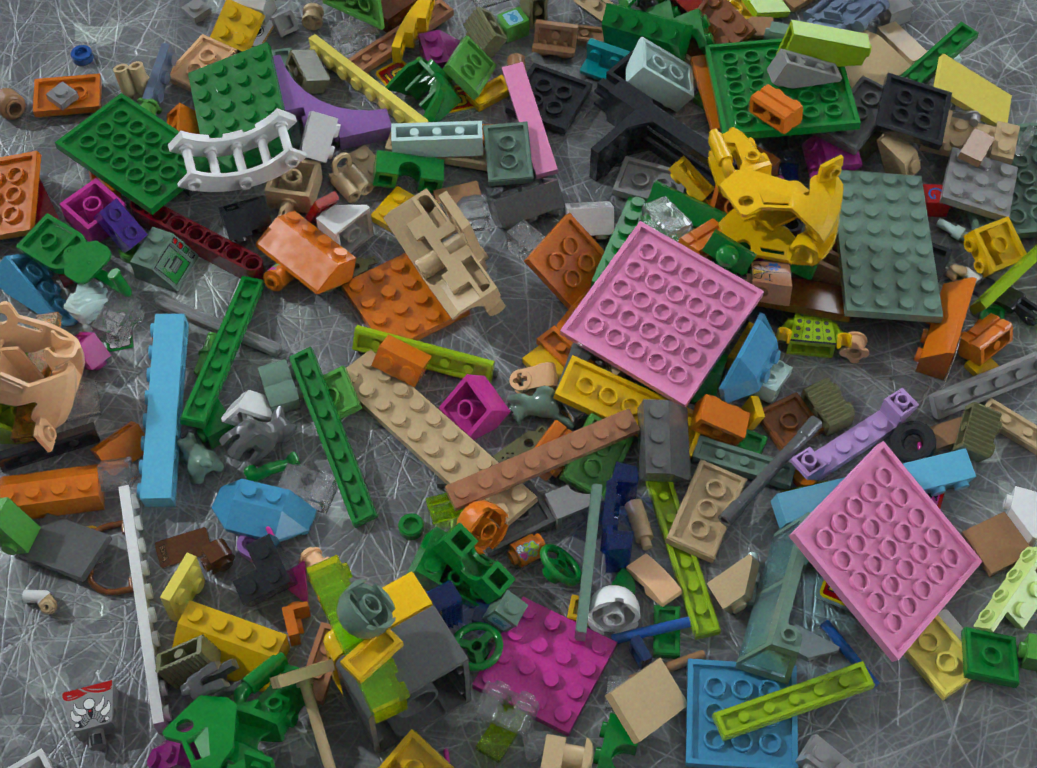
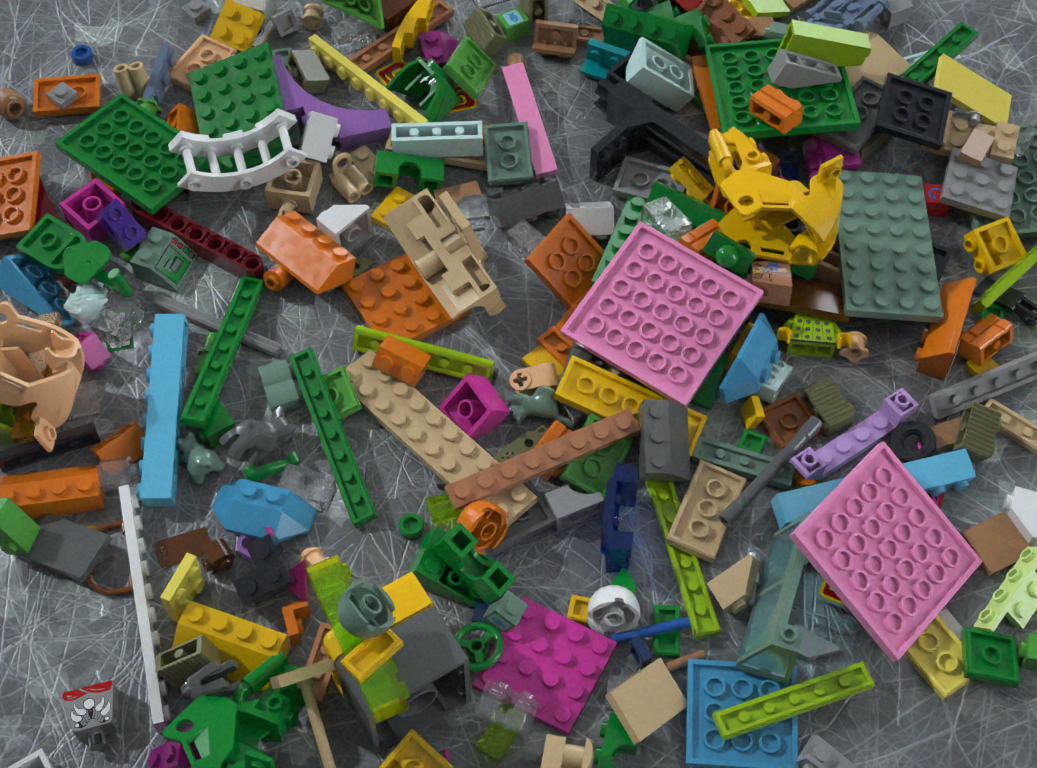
arm [22,590,58,615] -> none
black brick [218,195,272,243] -> none
white slope [221,390,272,426] -> none
red tile [305,191,339,224] -> none
clear blue brick [426,580,464,628] -> none
yellow tile [466,75,510,112] -> none
black plate [505,63,592,135] -> none
orange brick [507,533,546,568] -> none
green piece [540,544,582,586] -> none
sand green tile [574,483,602,641] -> none
tan cylinder [625,499,654,550] -> none
light nougat slope [626,553,682,607] -> none
orange brick [690,394,750,446] -> none
blue bar [820,620,880,689] -> none
tan tile [877,21,927,66] -> none
tan slope [877,133,921,175] -> none
light aqua bar [936,218,968,241] -> none
tan arm [945,264,982,287] -> none

